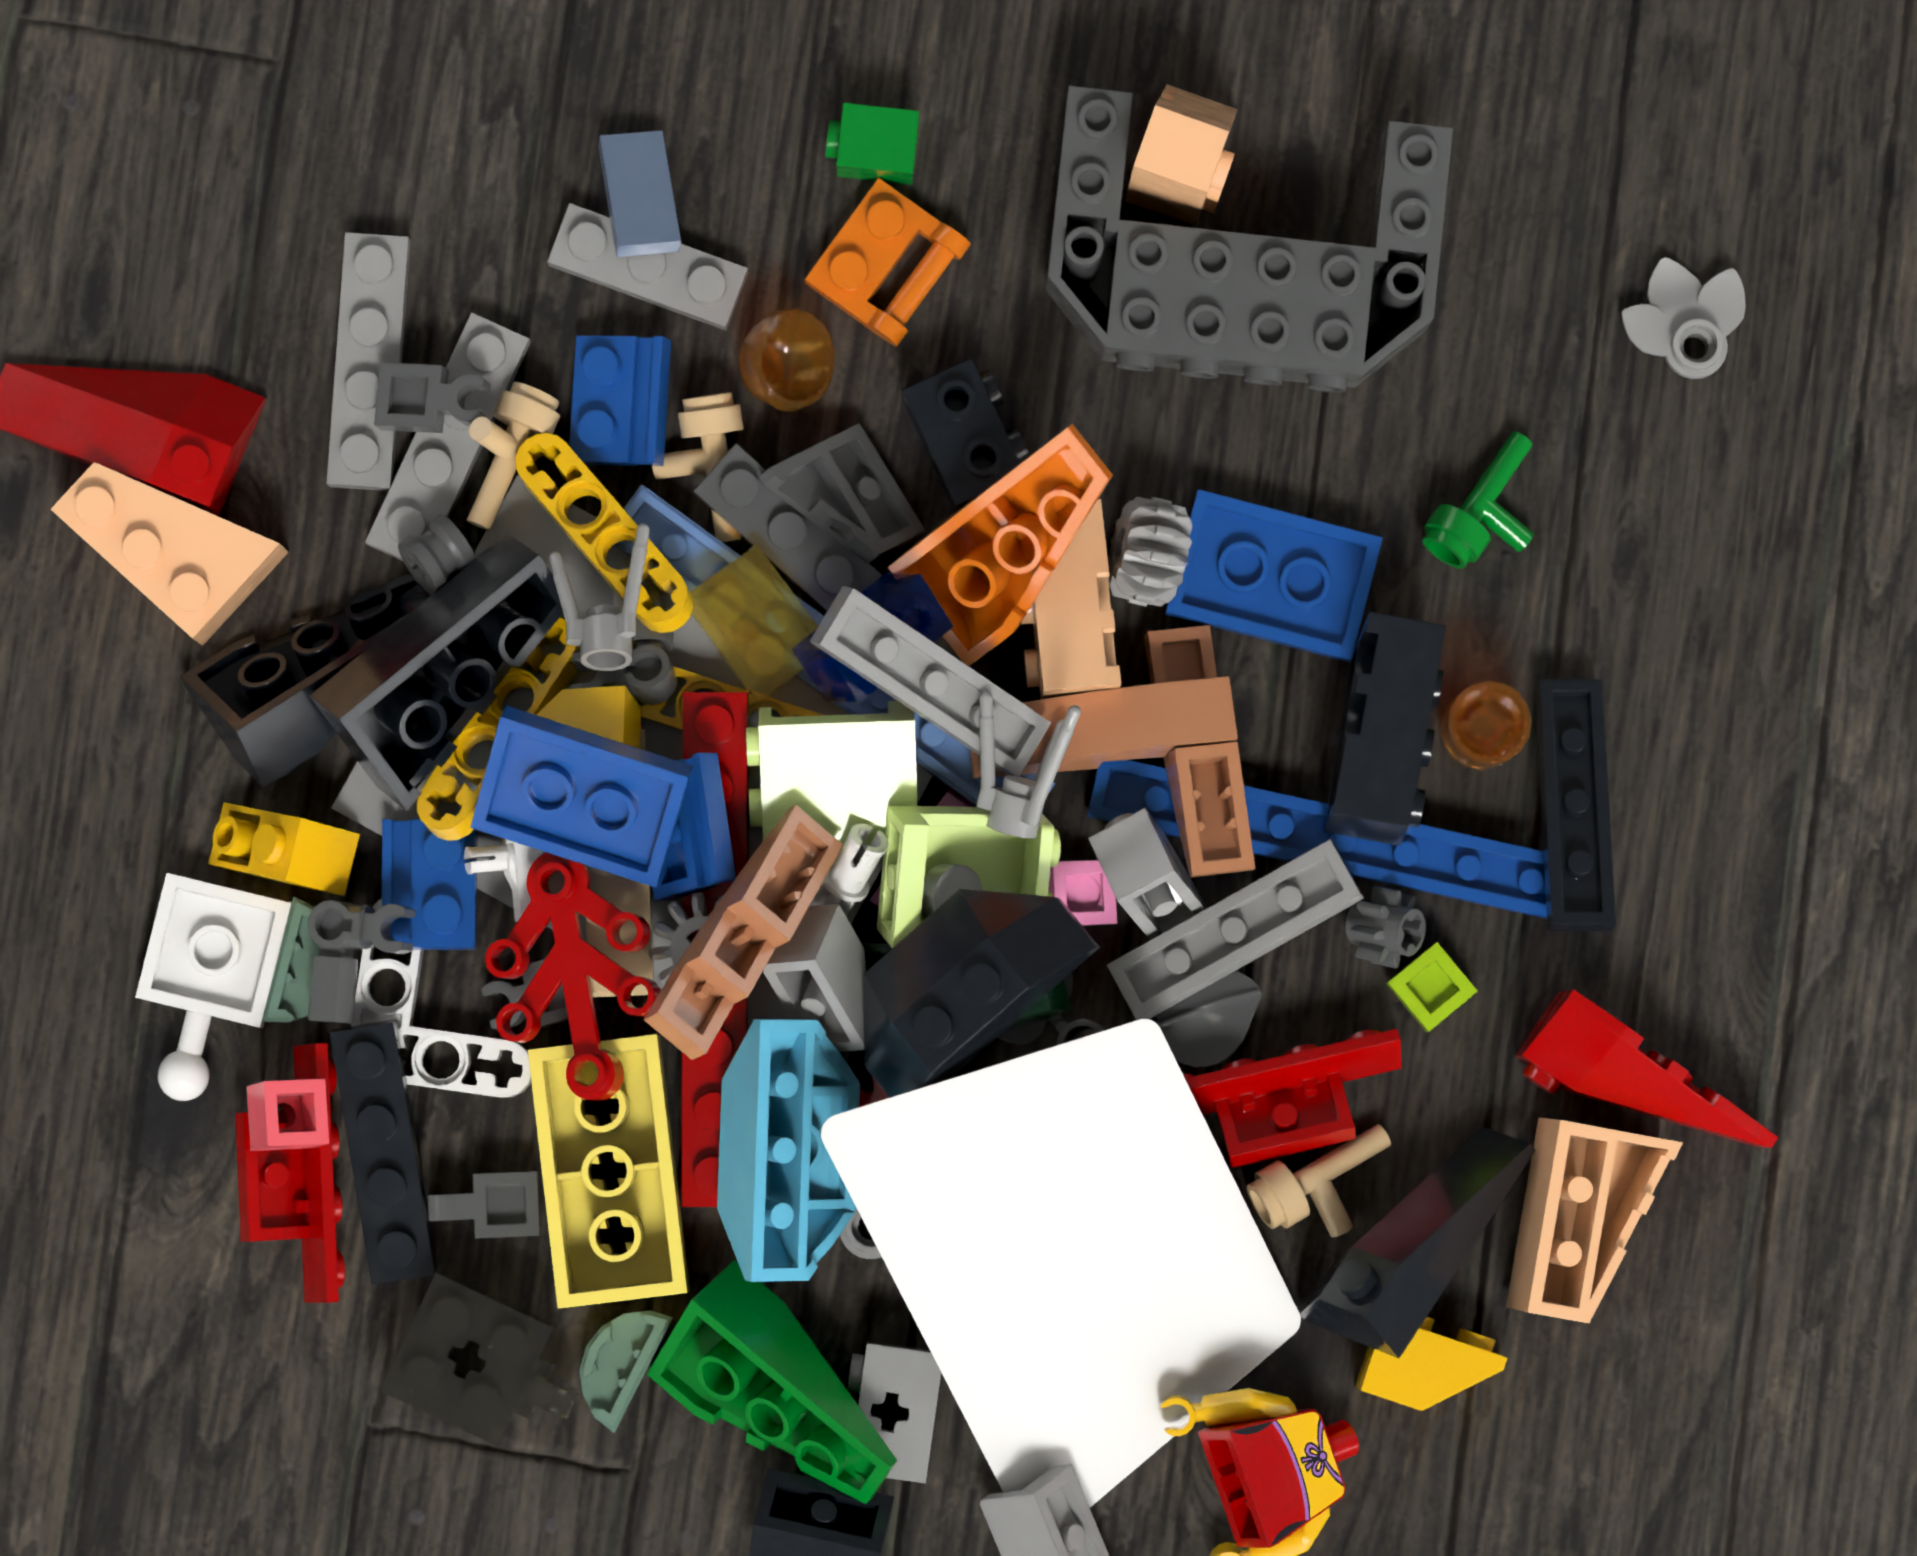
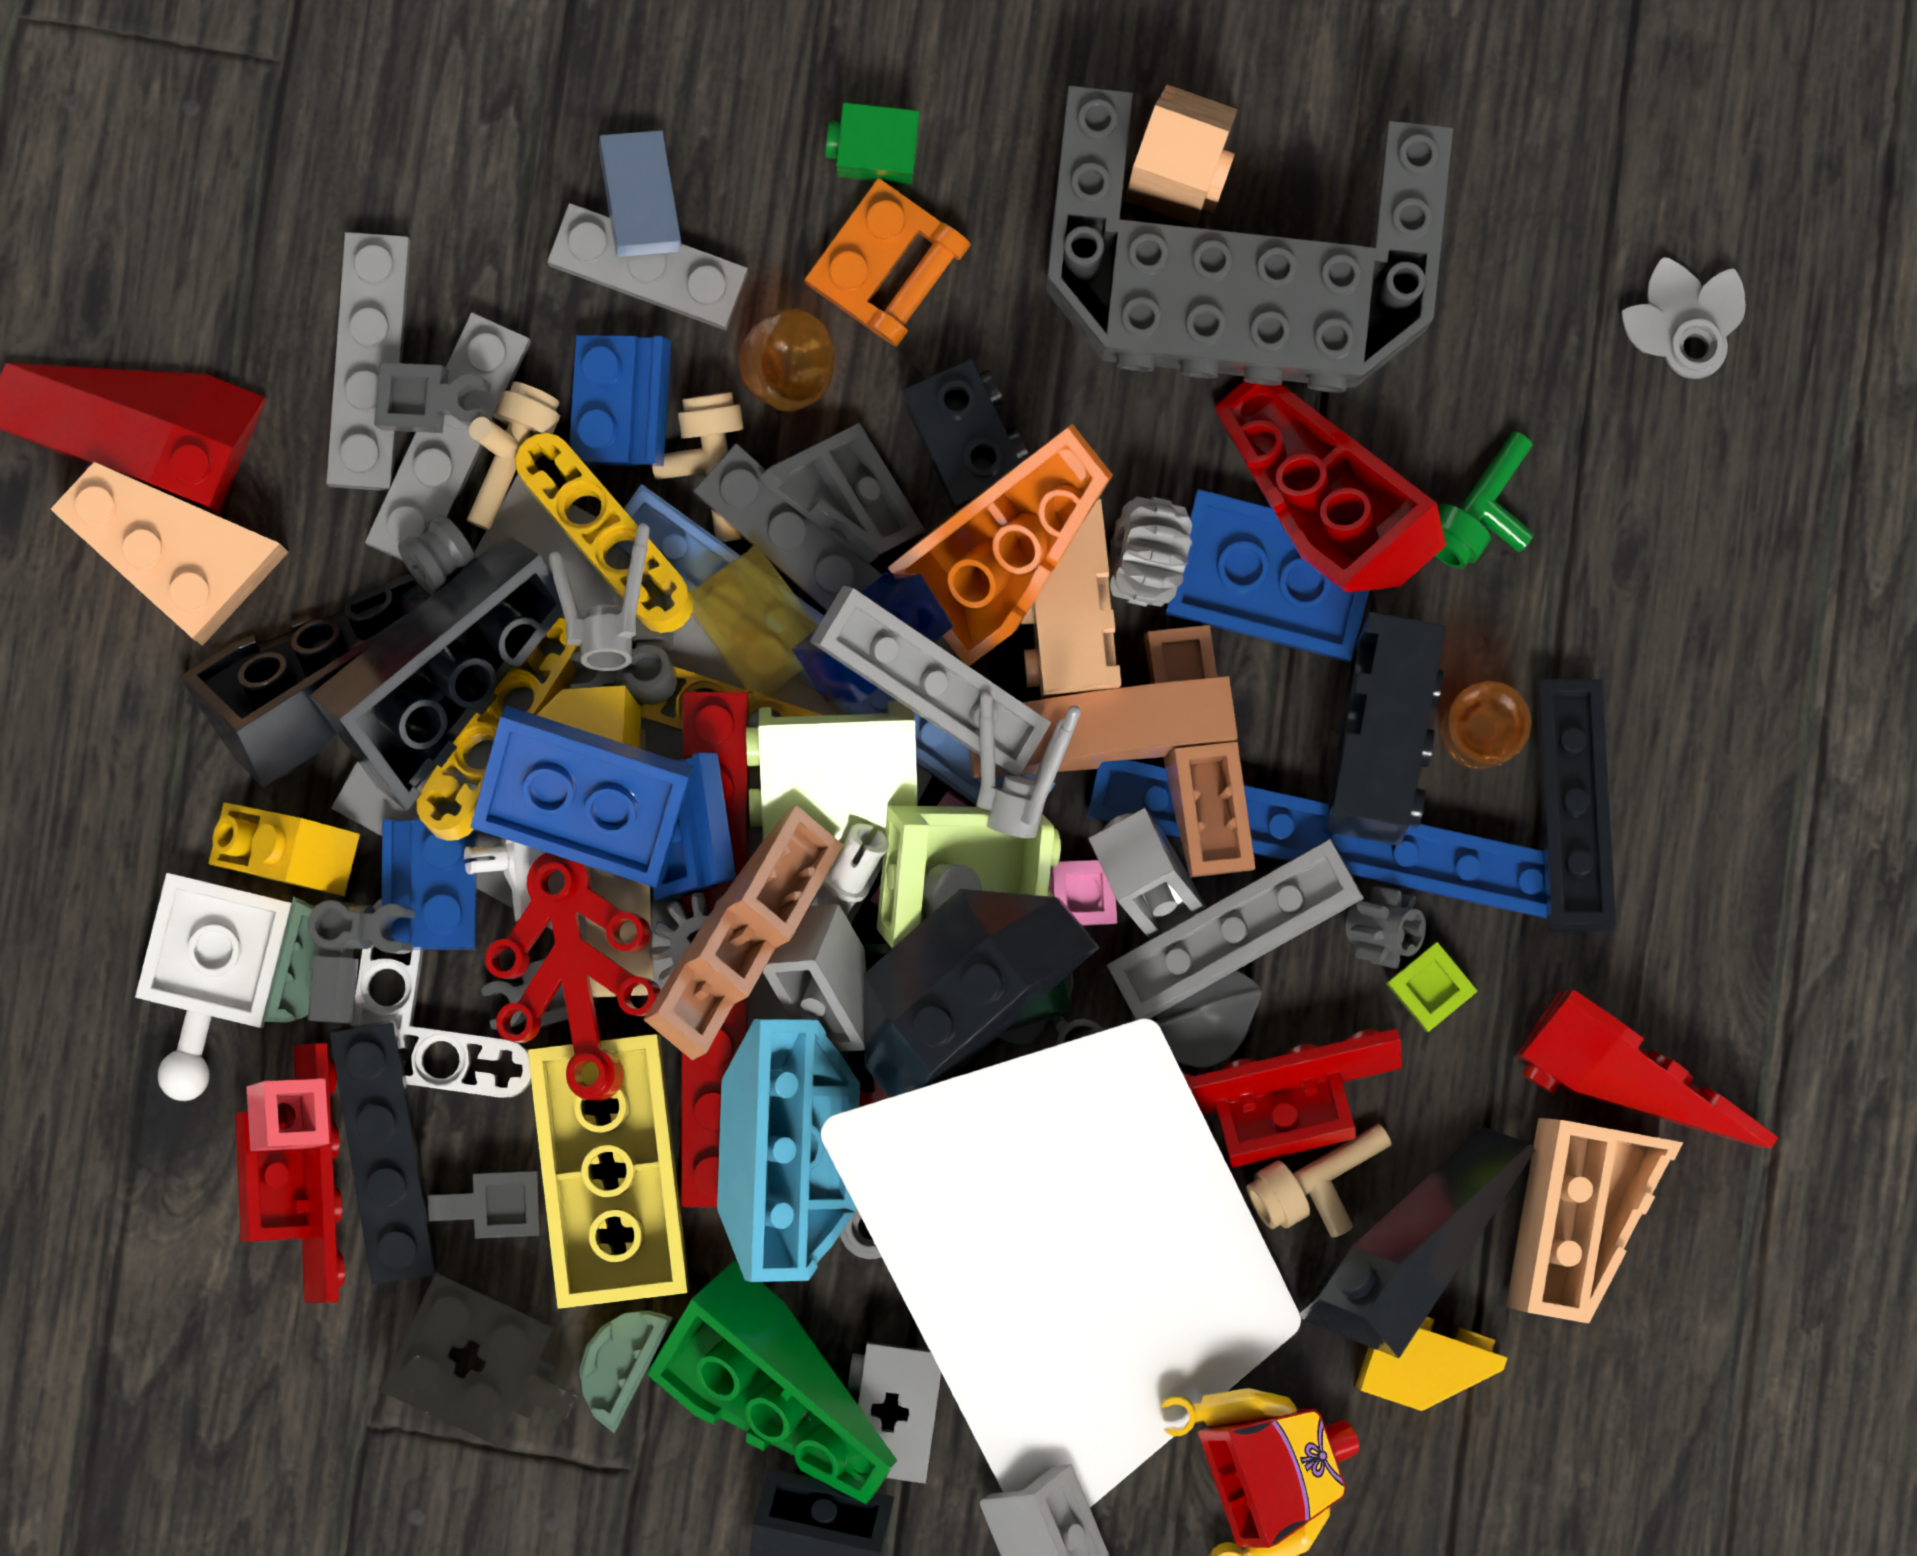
none -> red wedge [1214,381,1446,592]

